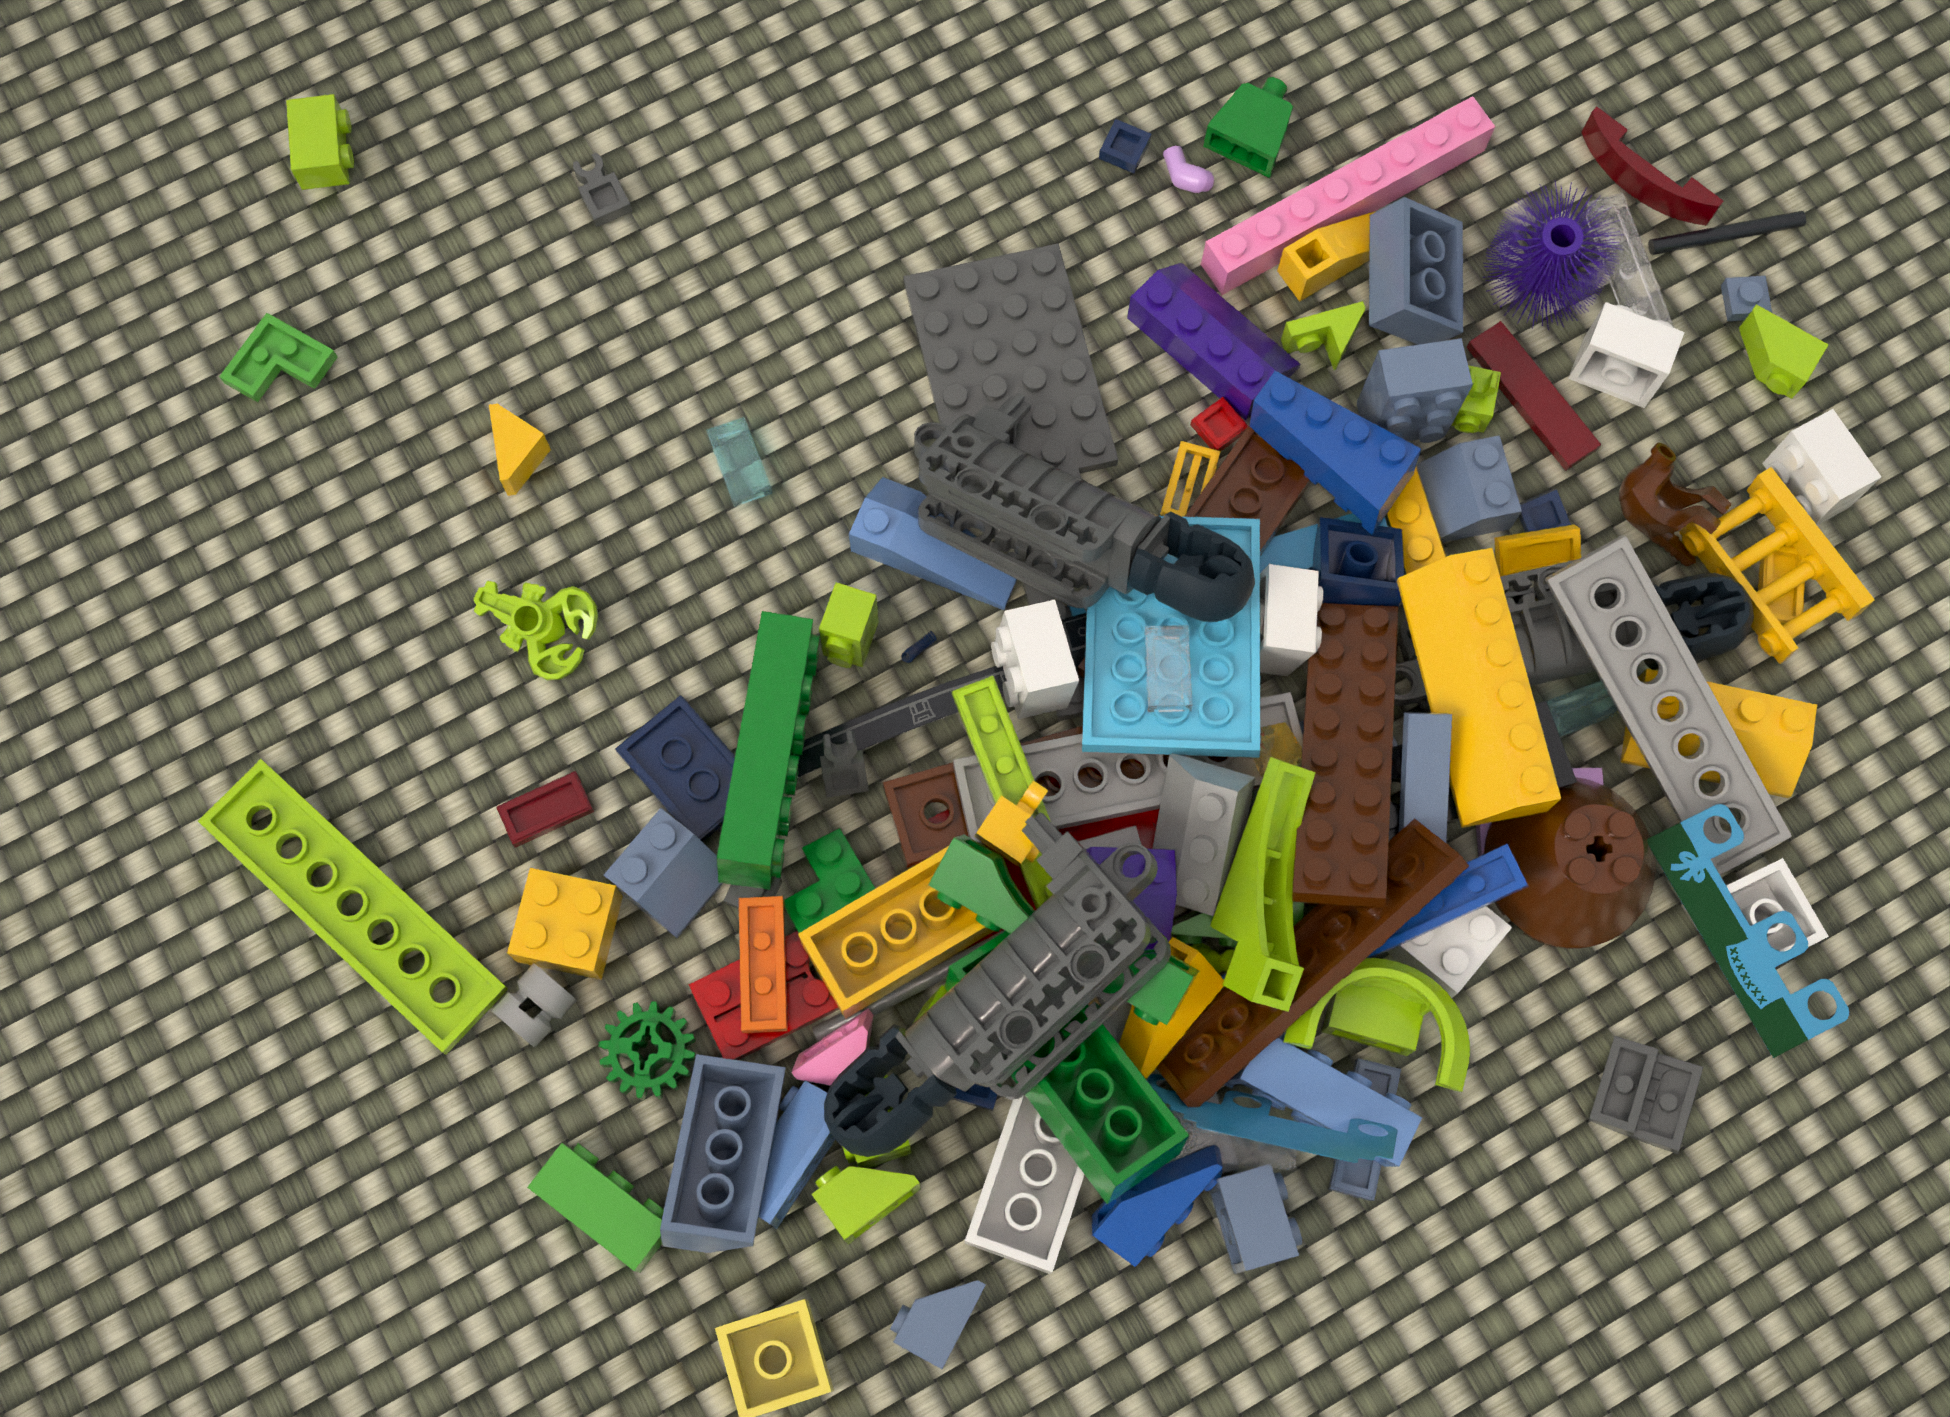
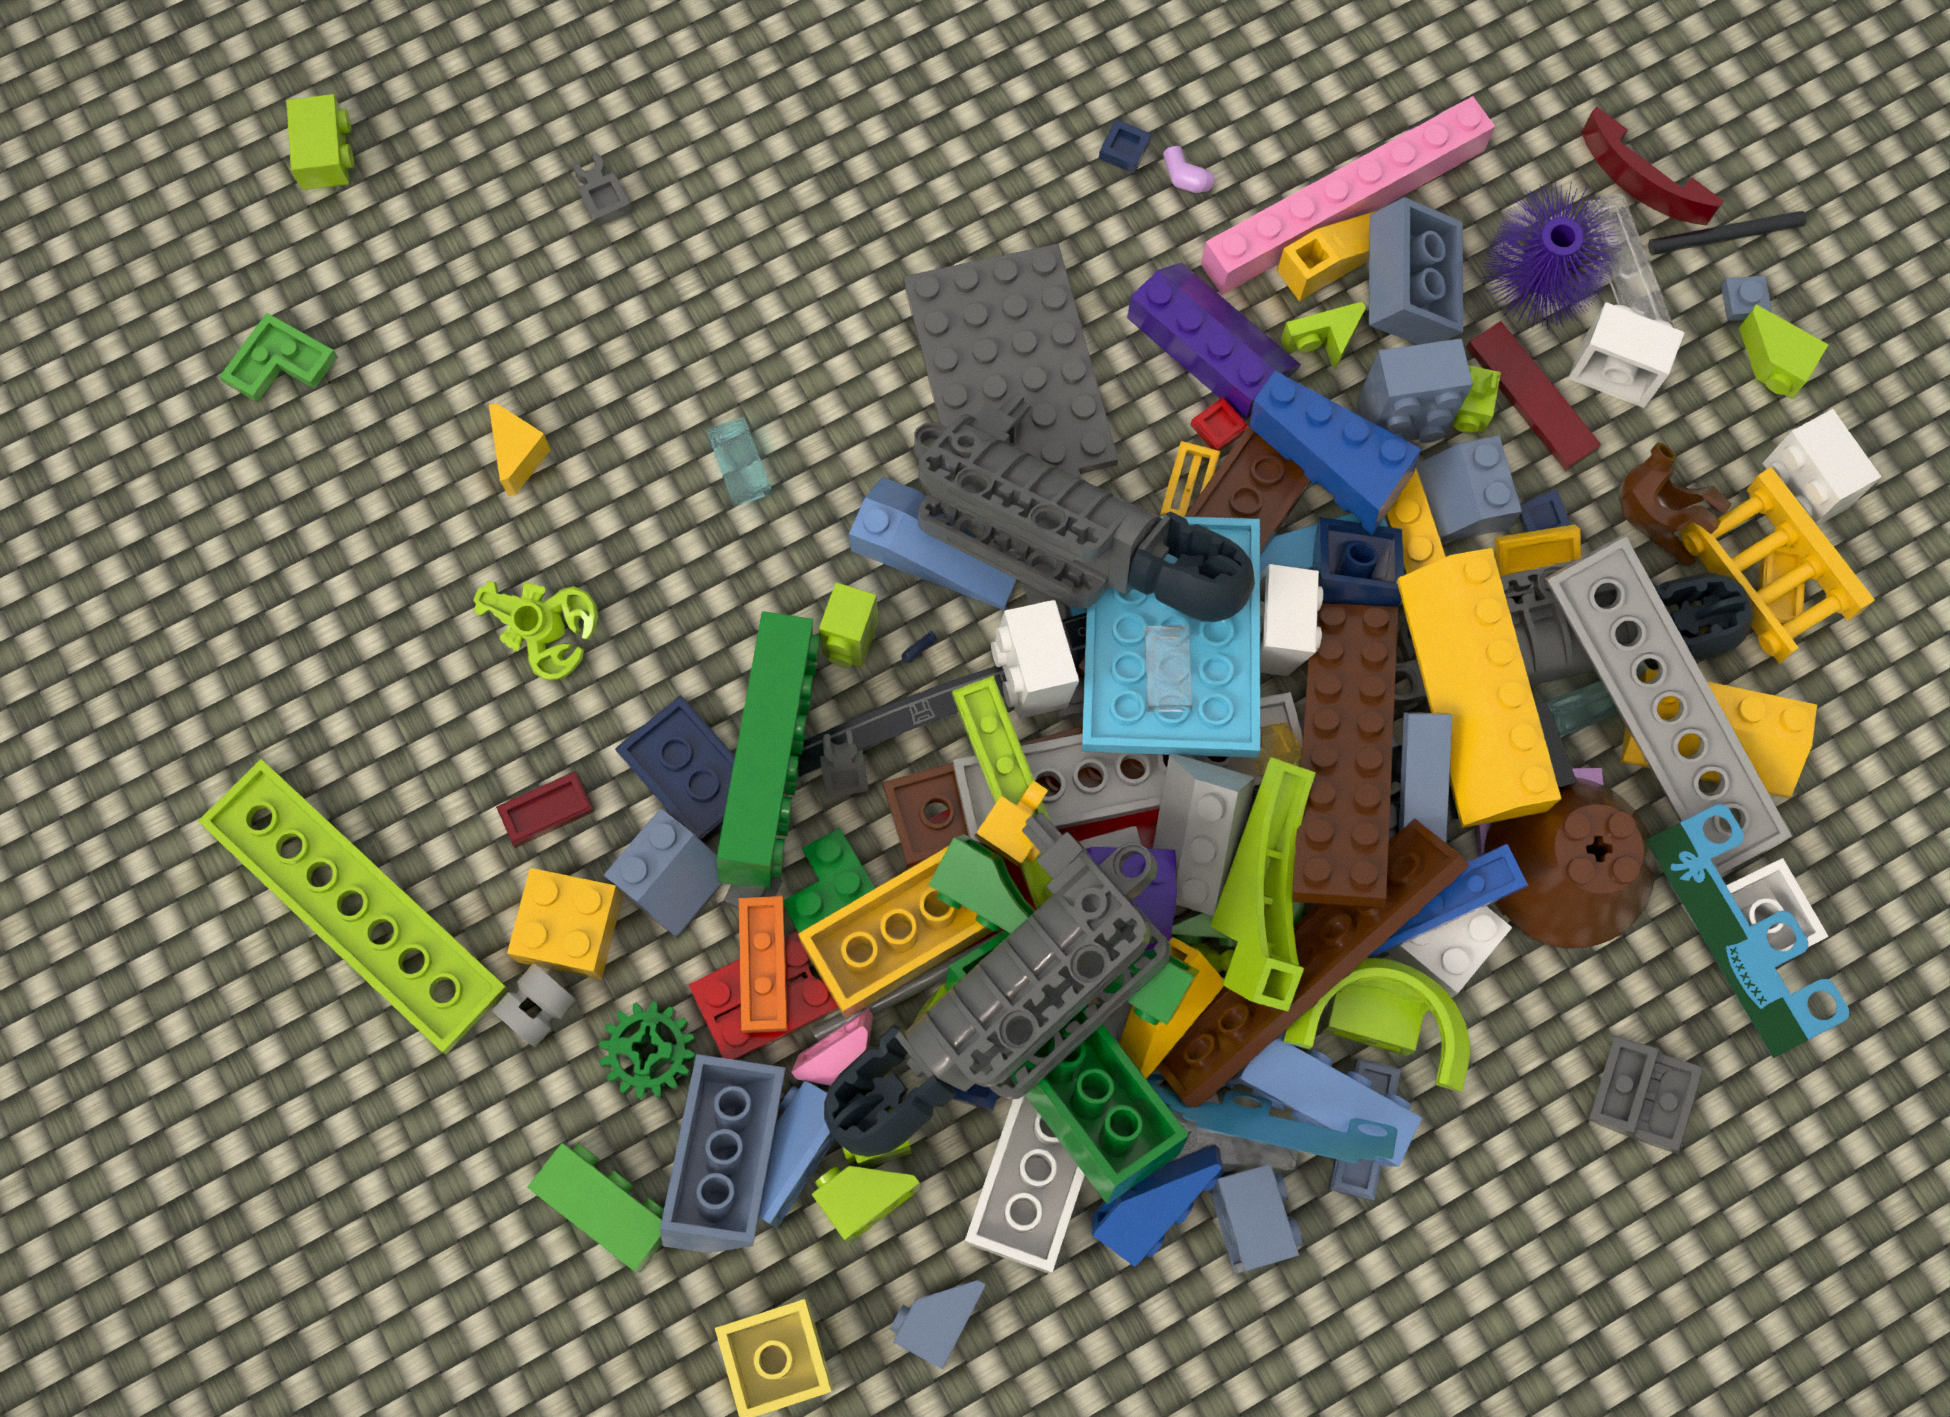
green torso [1203,77,1293,178] -> none

